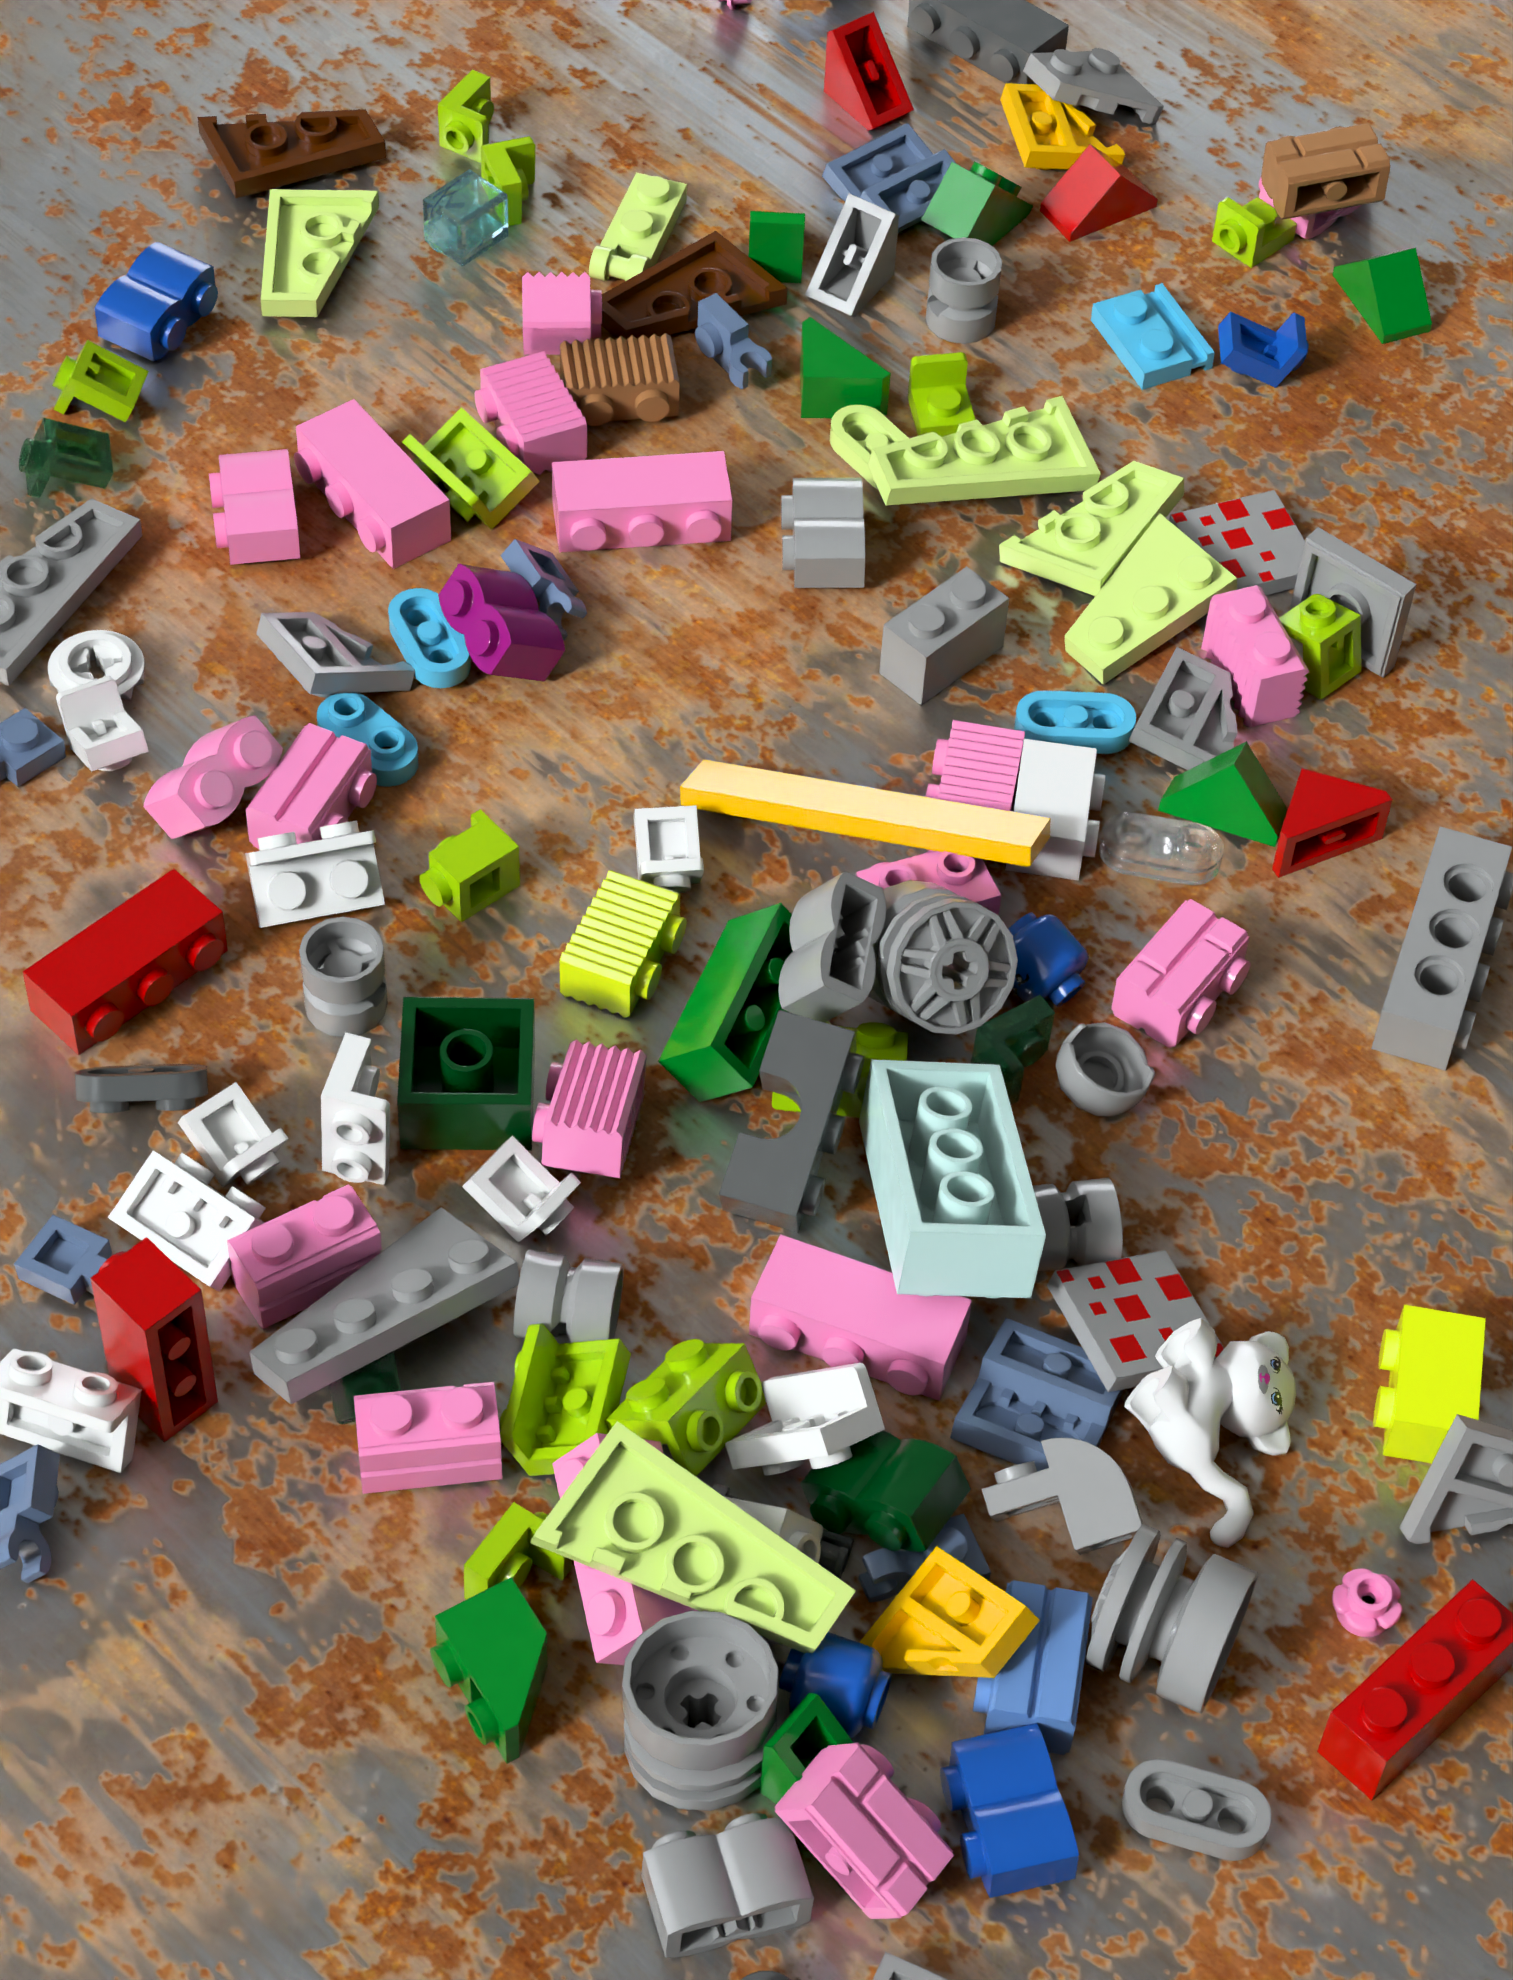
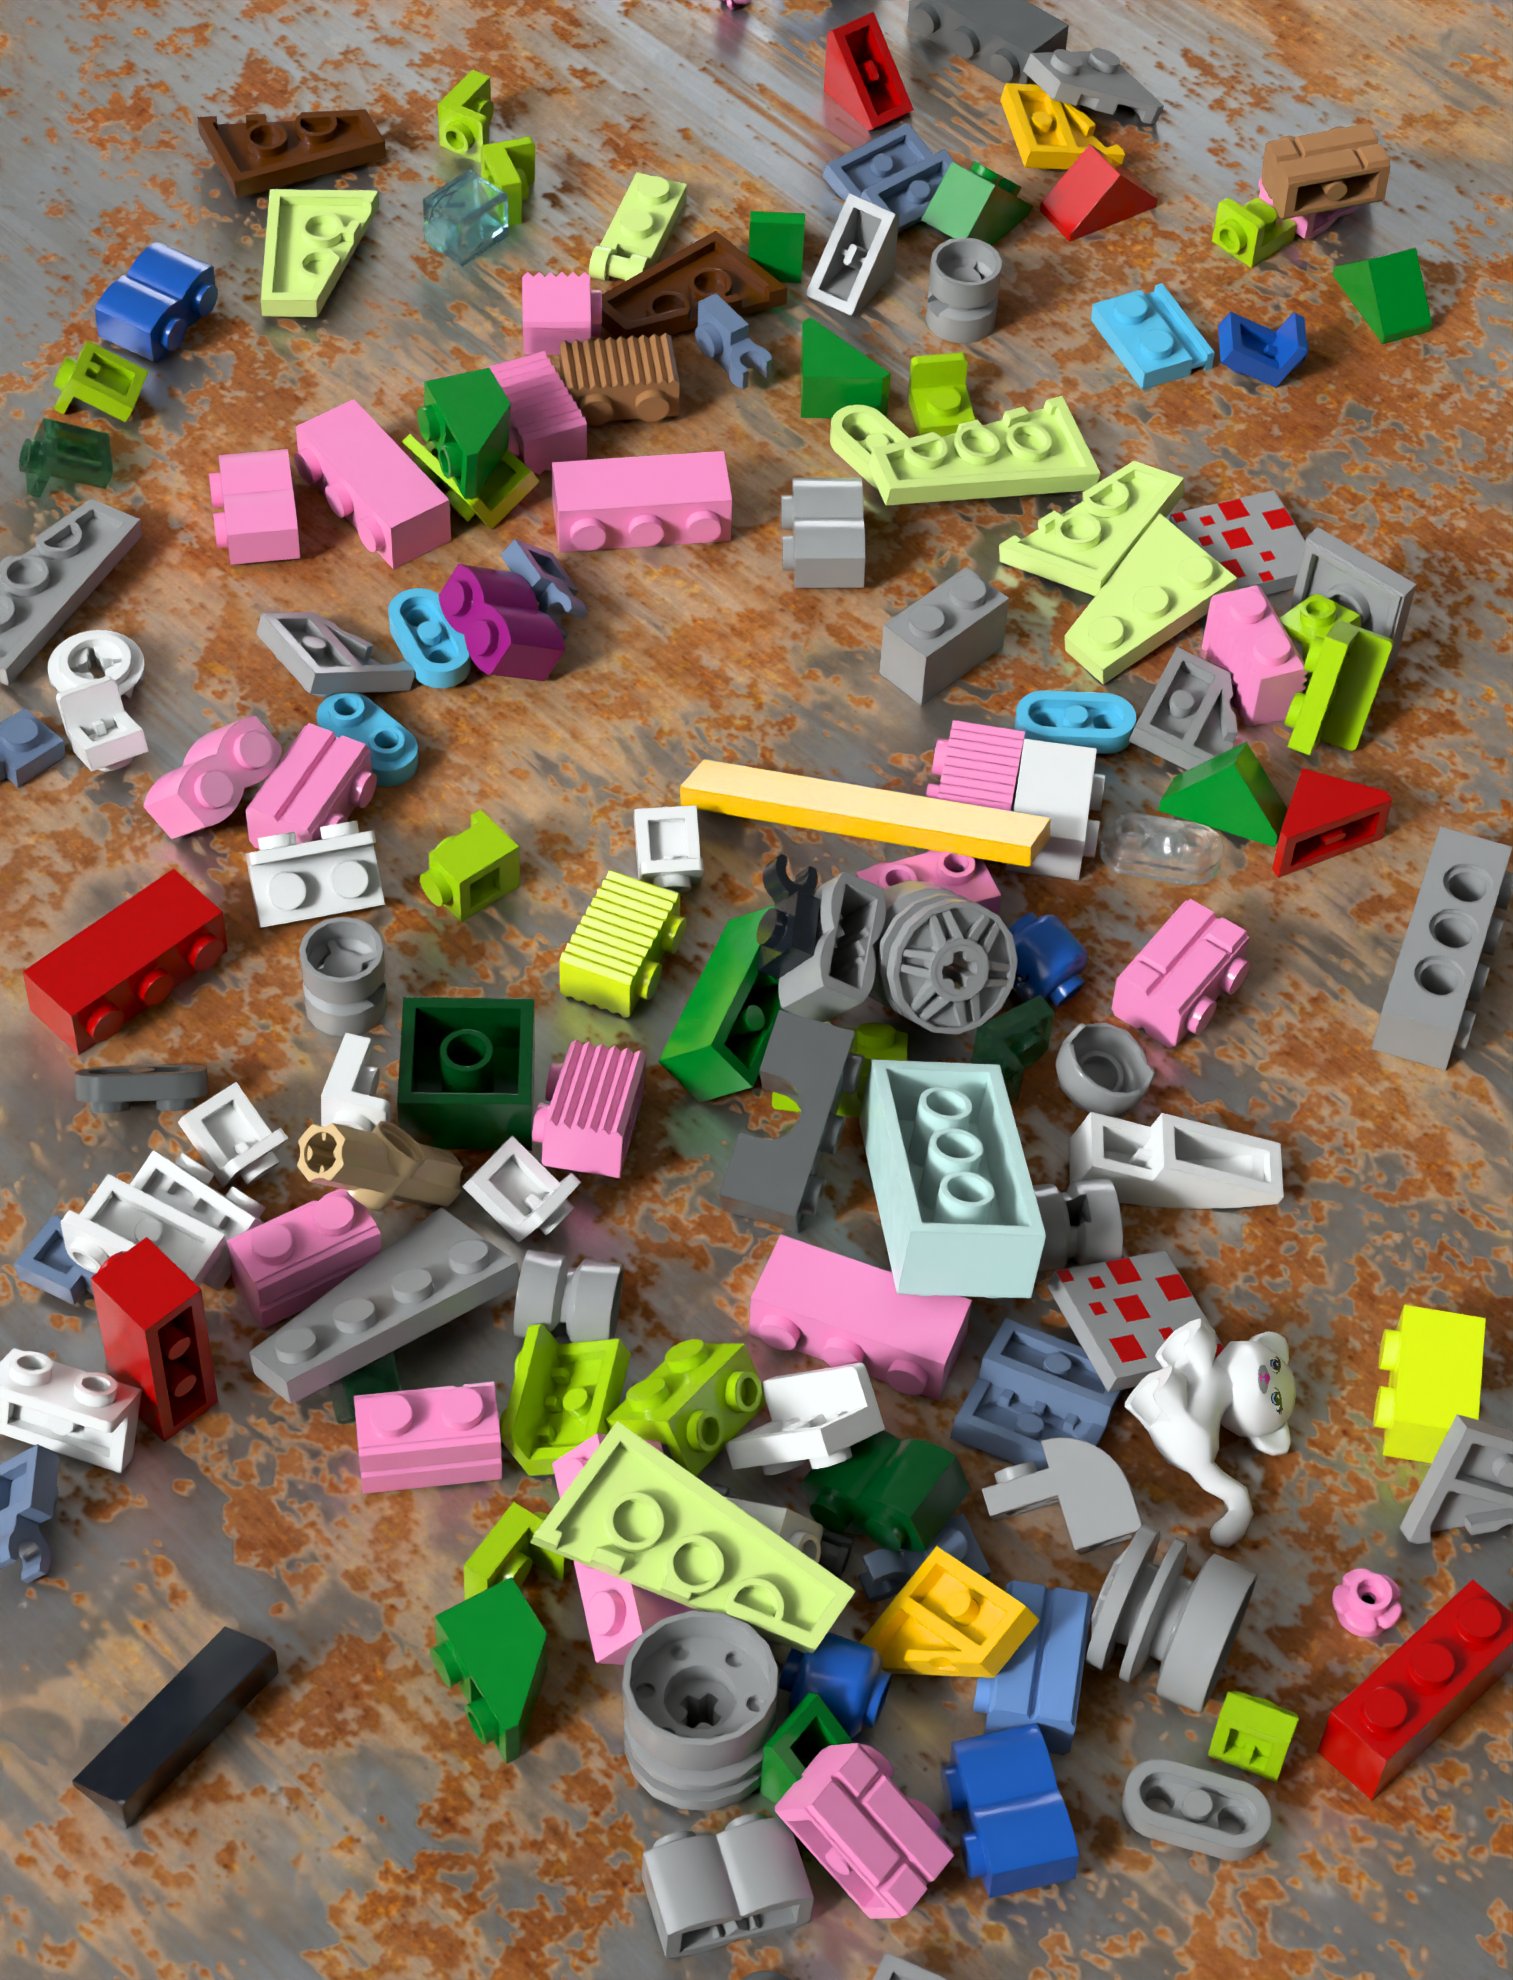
none -> white bracket [60,1174,226,1287]
none -> black slope [72,1626,279,1829]
none -> tan piece [297,1121,463,1211]
none -> green slope [417,367,511,499]
none -> black plate [756,854,820,979]
none -> white slope [1069,1112,1284,1209]
none -> lime bracket [1207,1691,1299,1783]
none -> lime bracket [1284,620,1394,755]

